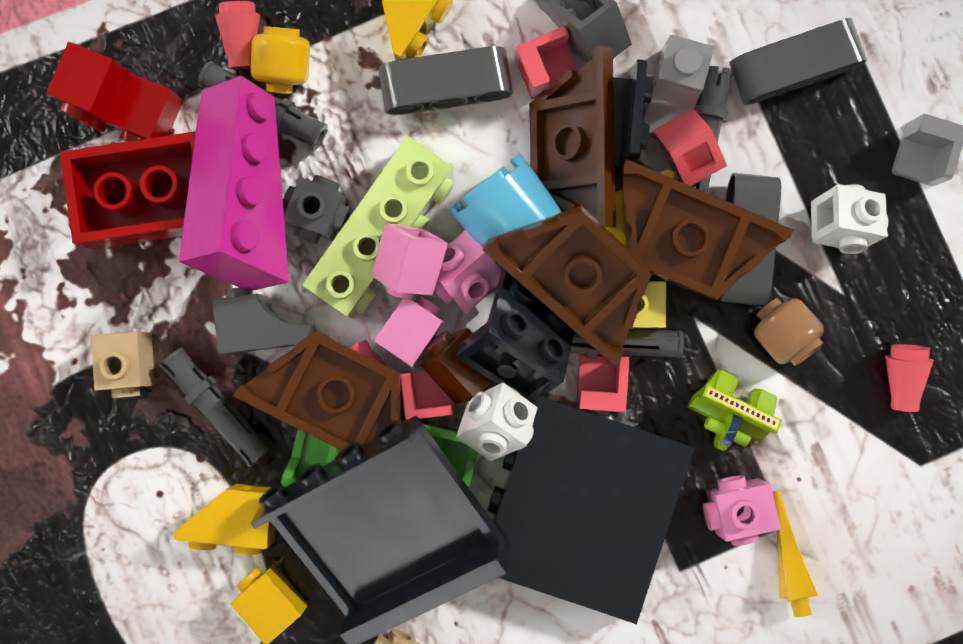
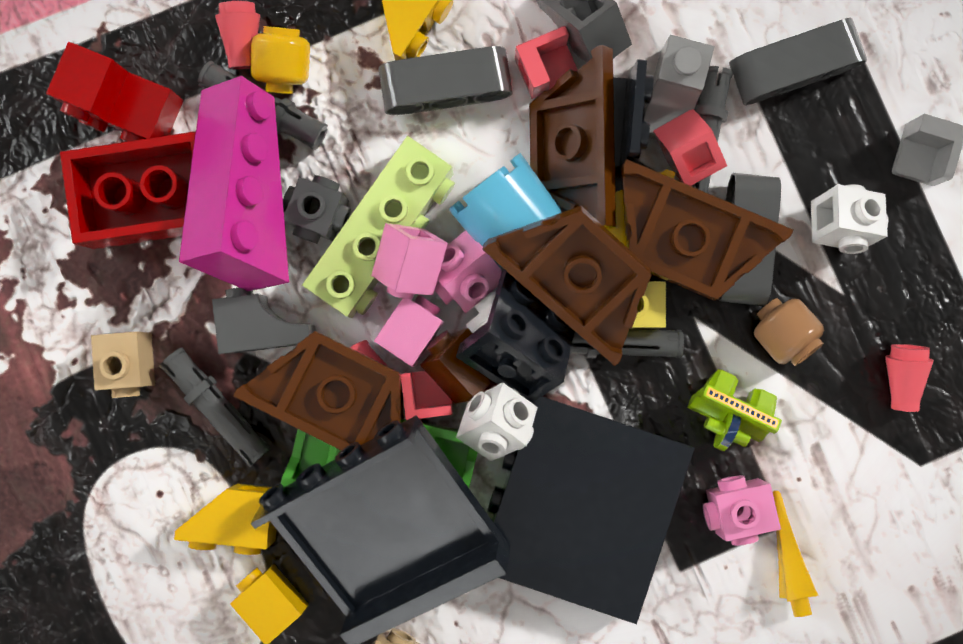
coral panel [576,355,629,412] -> none

